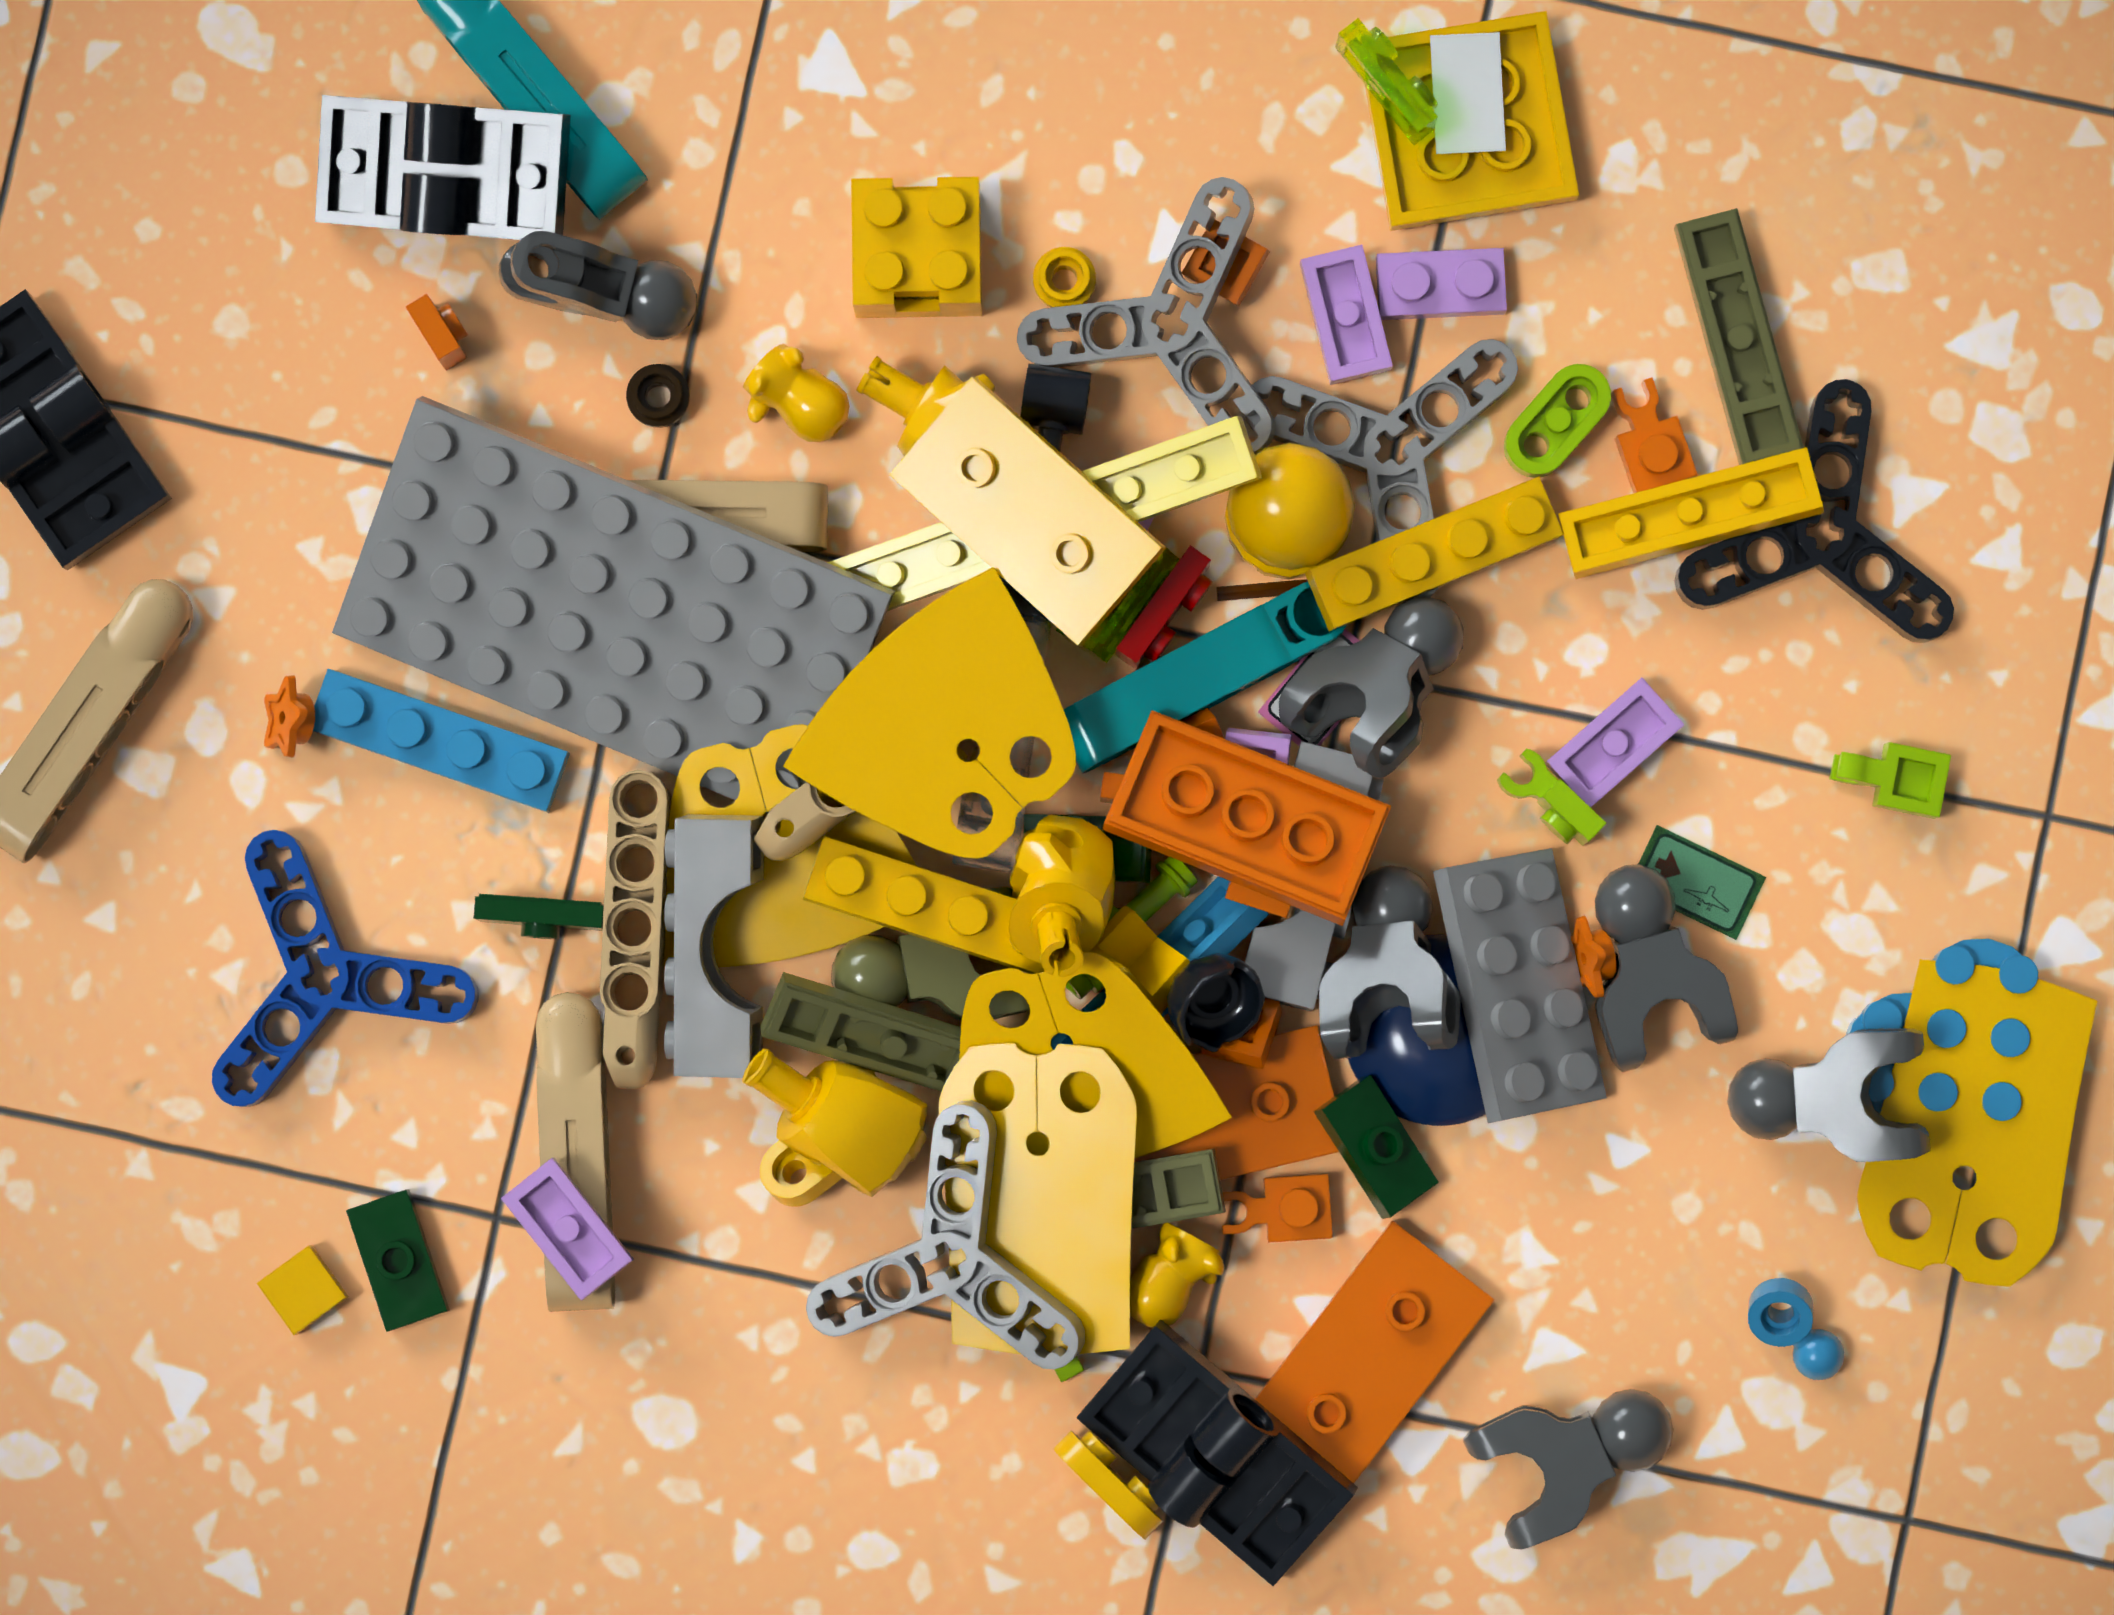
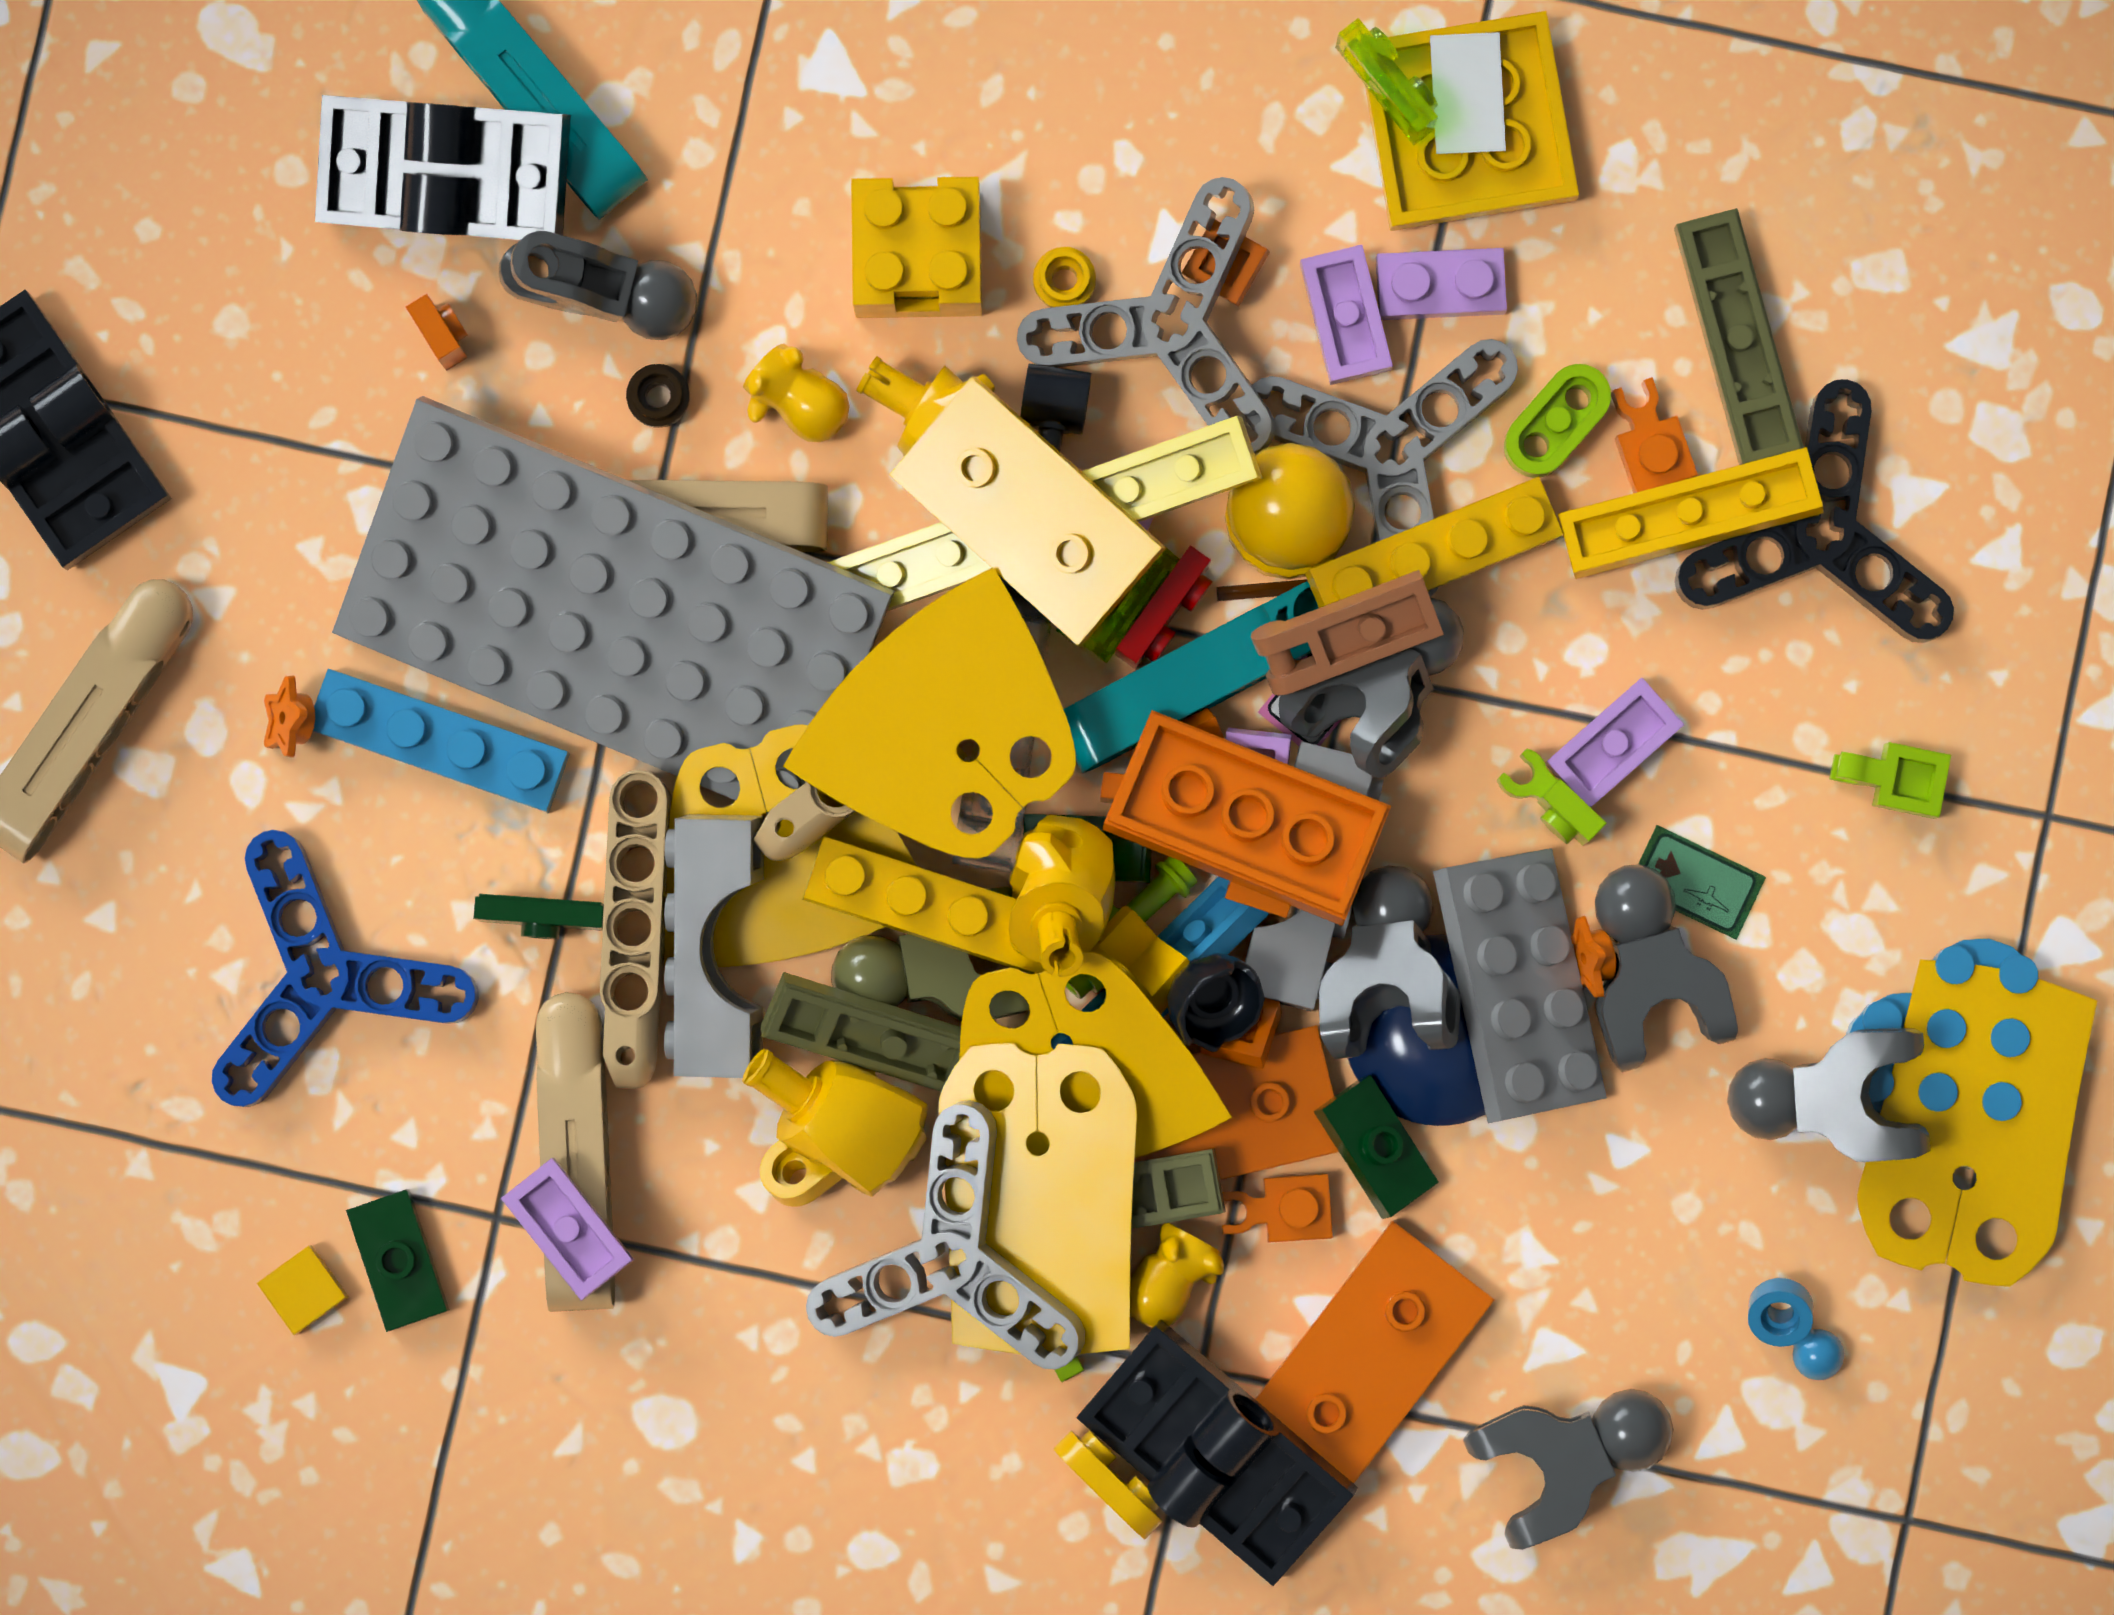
none -> nougat plate [1251,570,1444,696]

